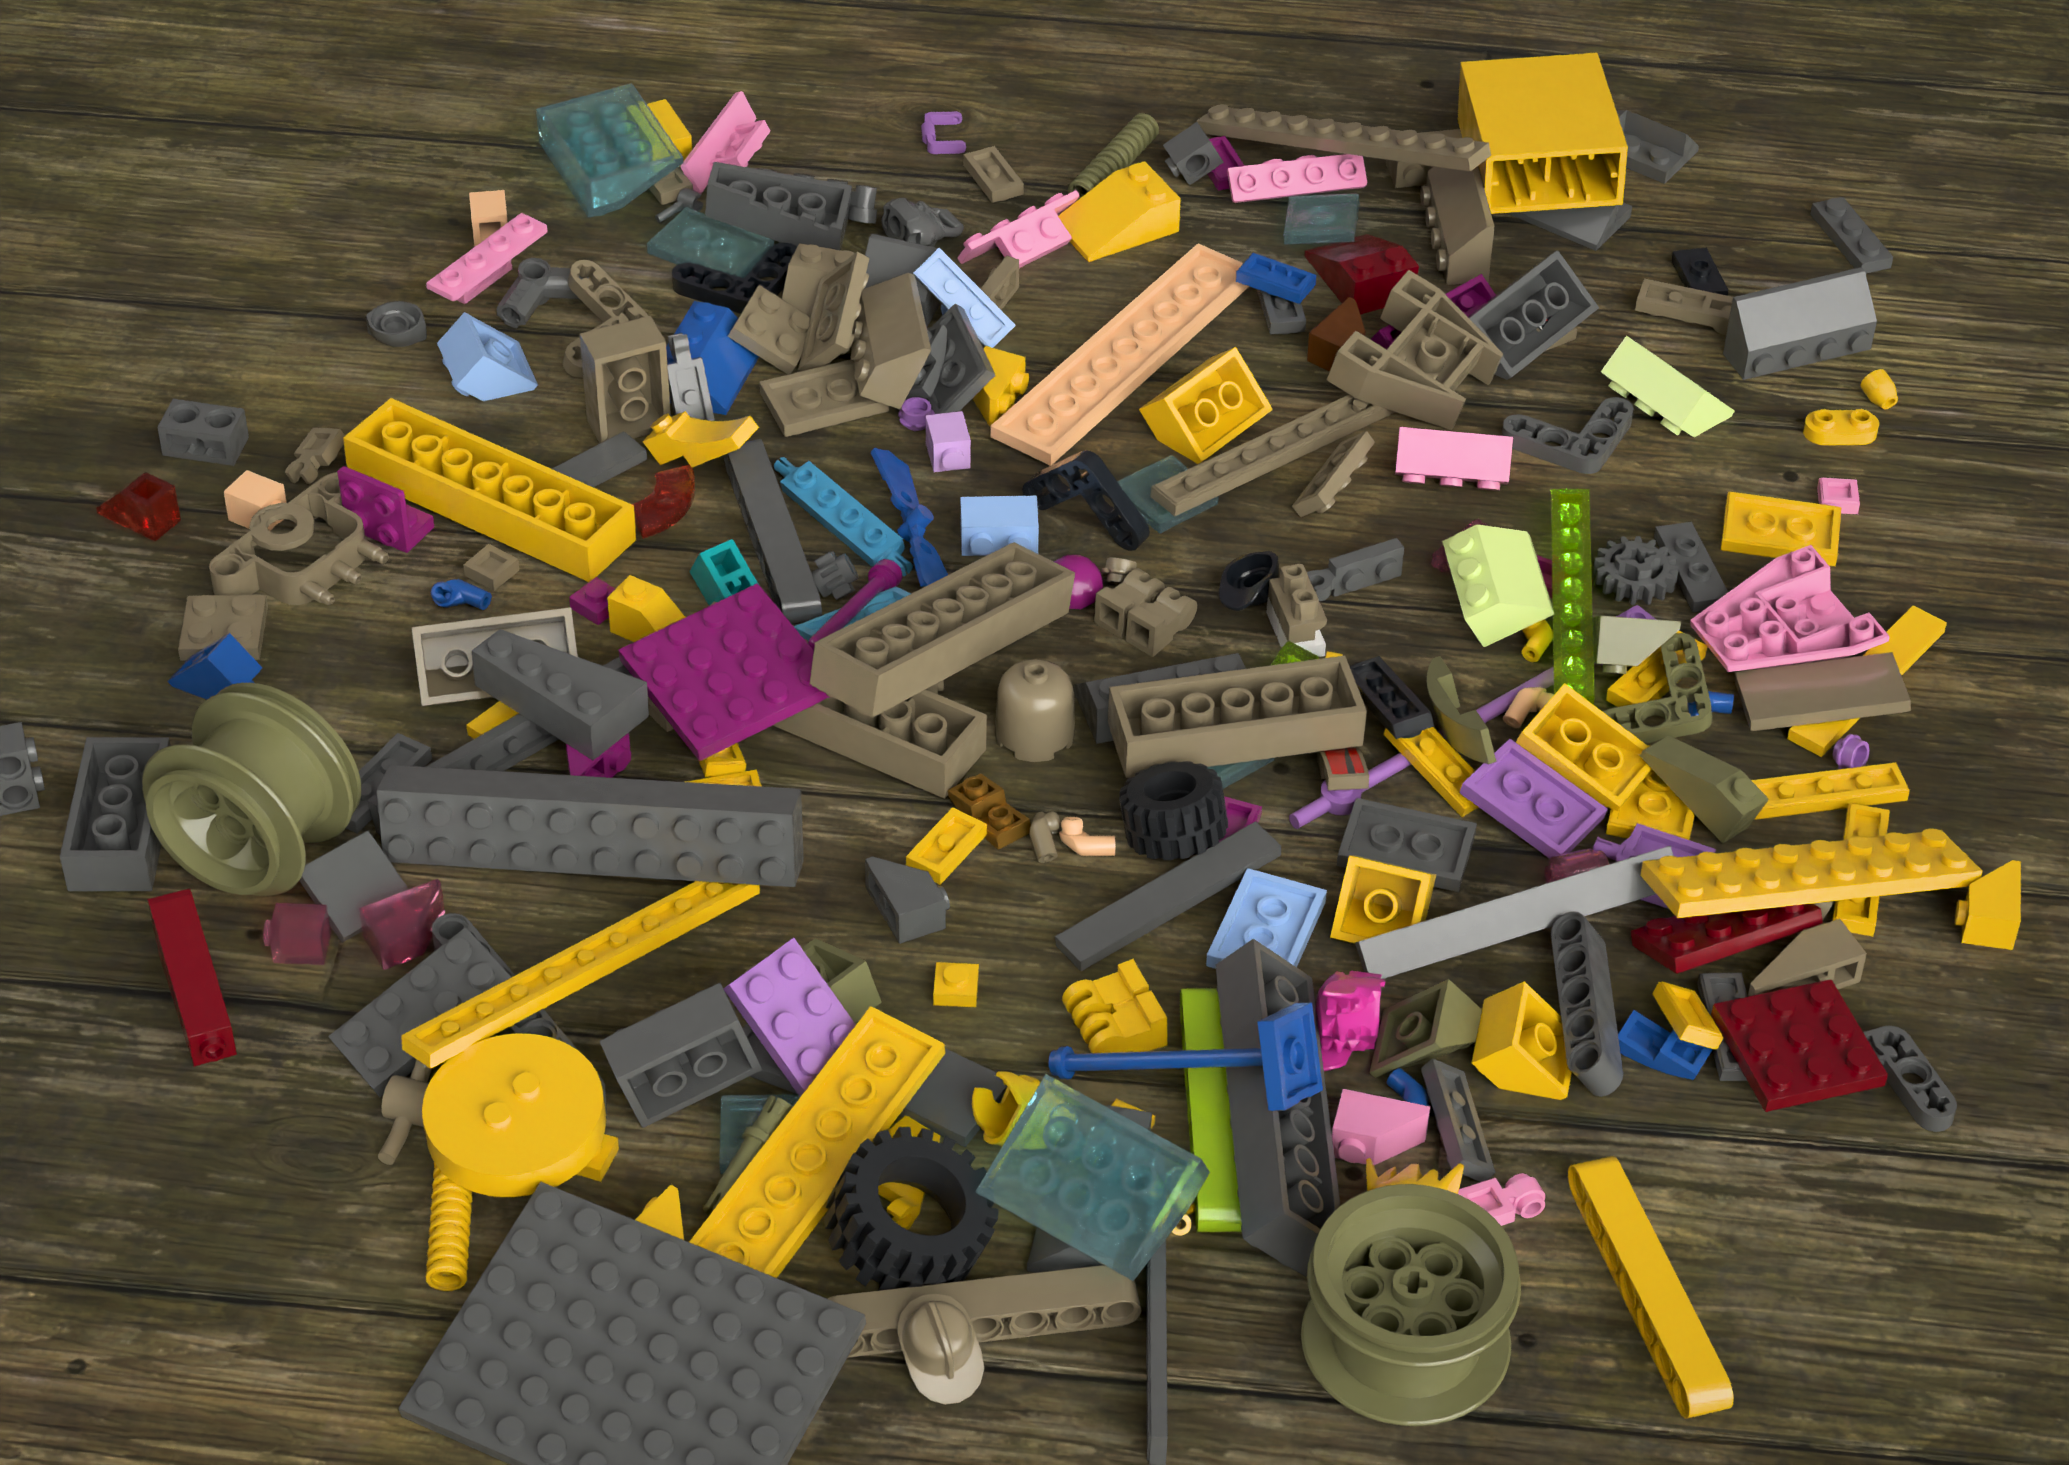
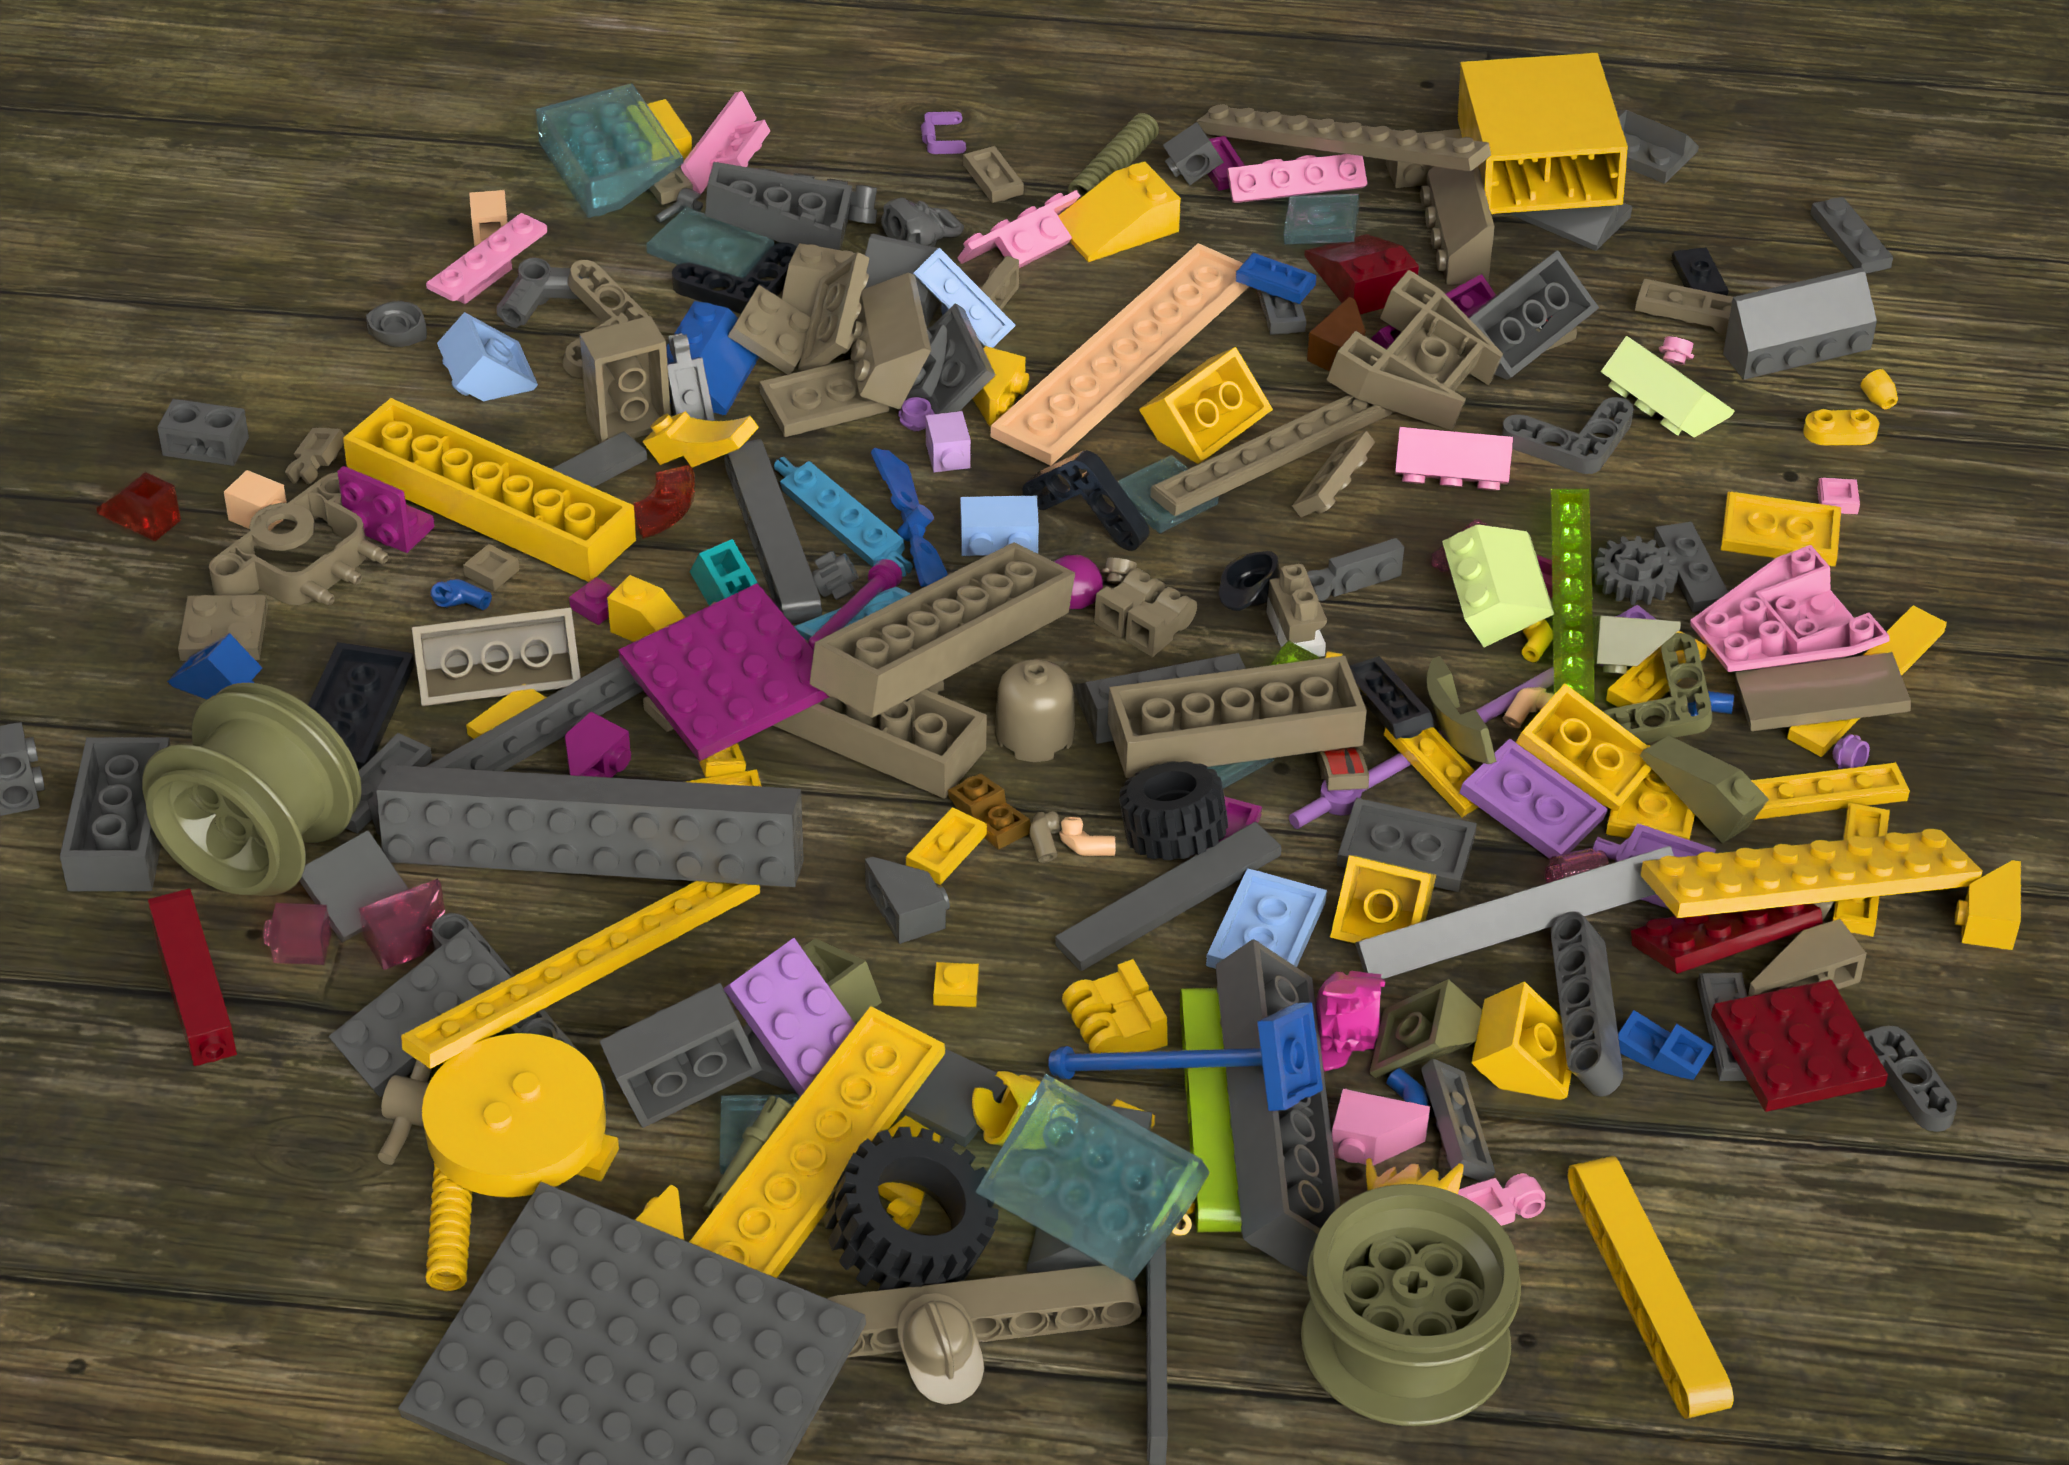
dark grey wedge [472,629,649,761] -> none
yellow tile [1652,981,1724,1050] -> none
none -> black plate [308,642,415,771]
none -> bright pink plate [1659,336,1694,365]

